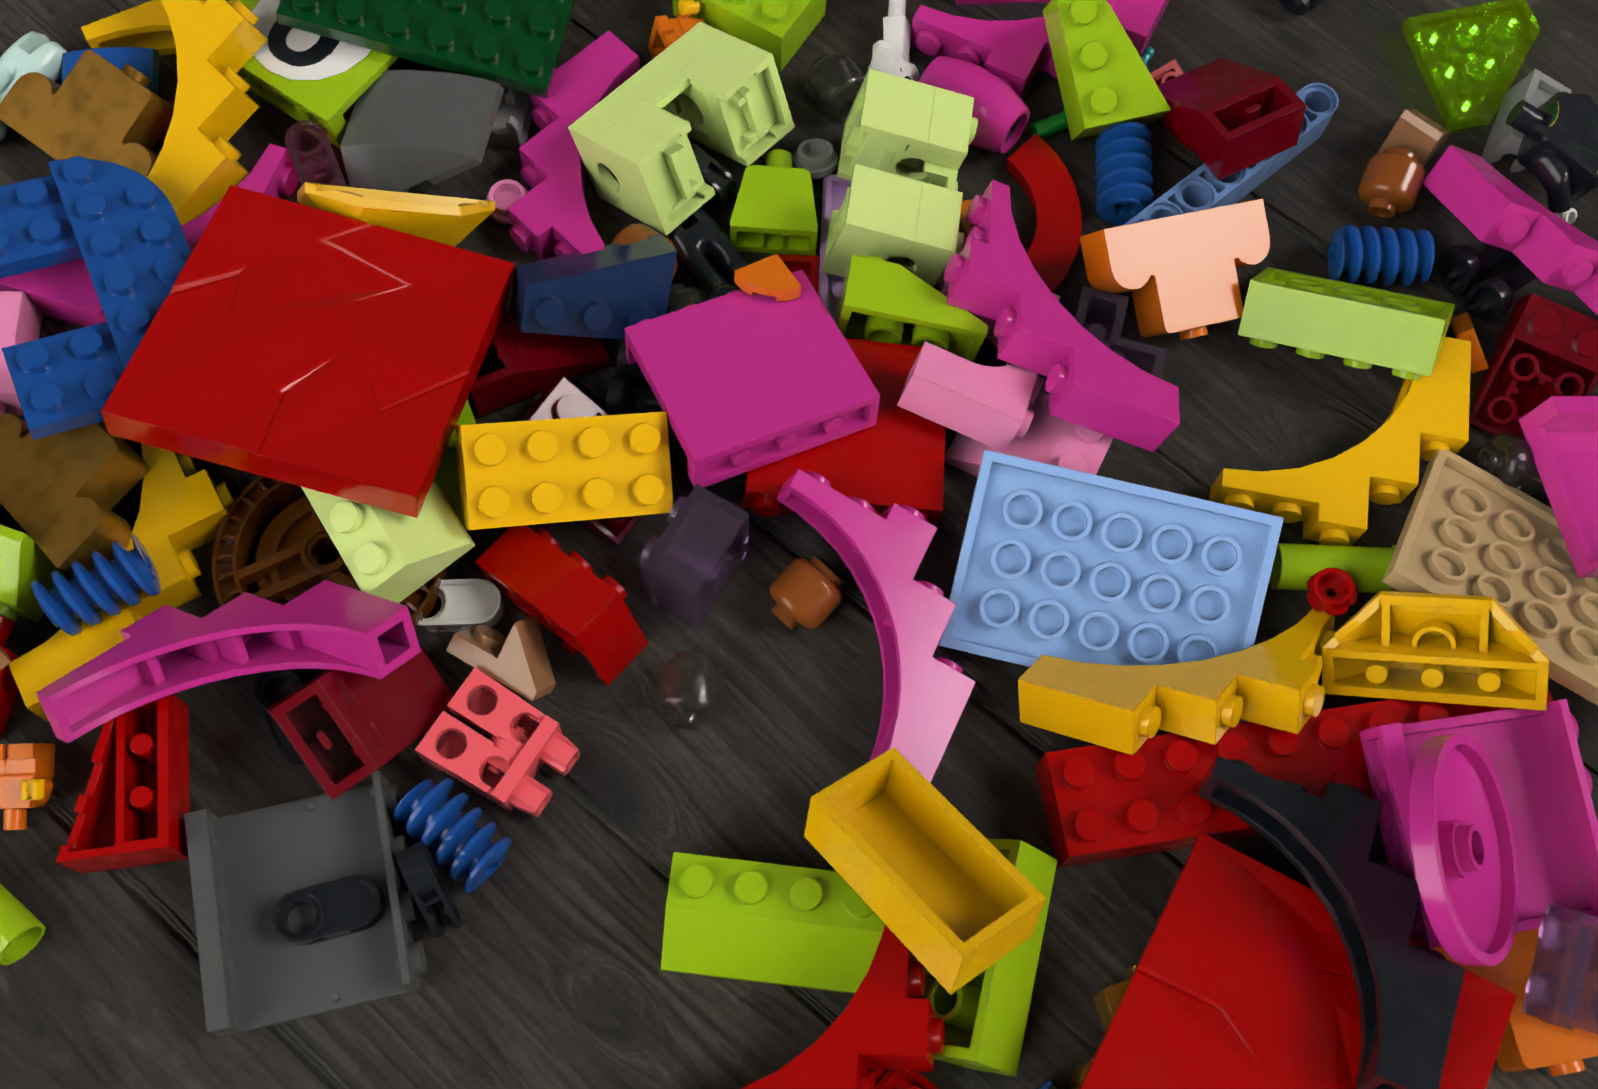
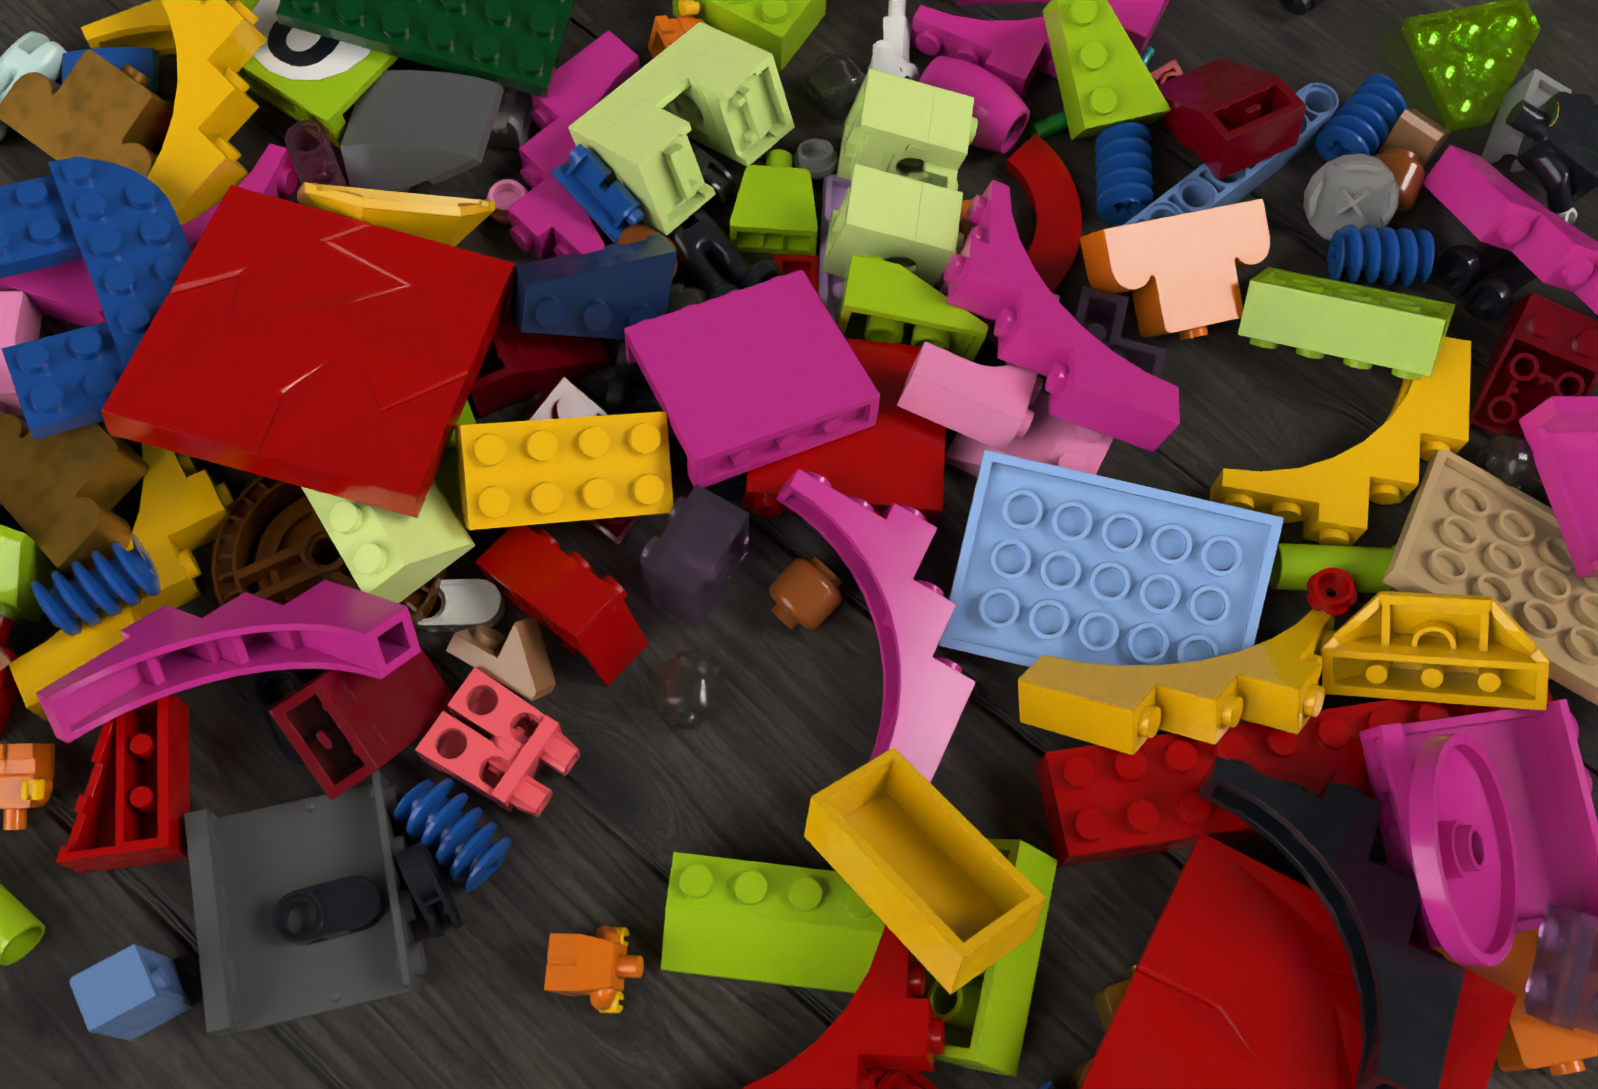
orange tile [734,254,801,301] -> none
orange tile [1450,312,1489,374] -> none
none -> medium blue panel [69,944,193,1041]
none -> orange piece [544,925,644,1013]
none -> blue hinge [551,144,645,243]
none -> light grey tile [1303,154,1400,241]
none -> blue piece [1314,74,1407,162]

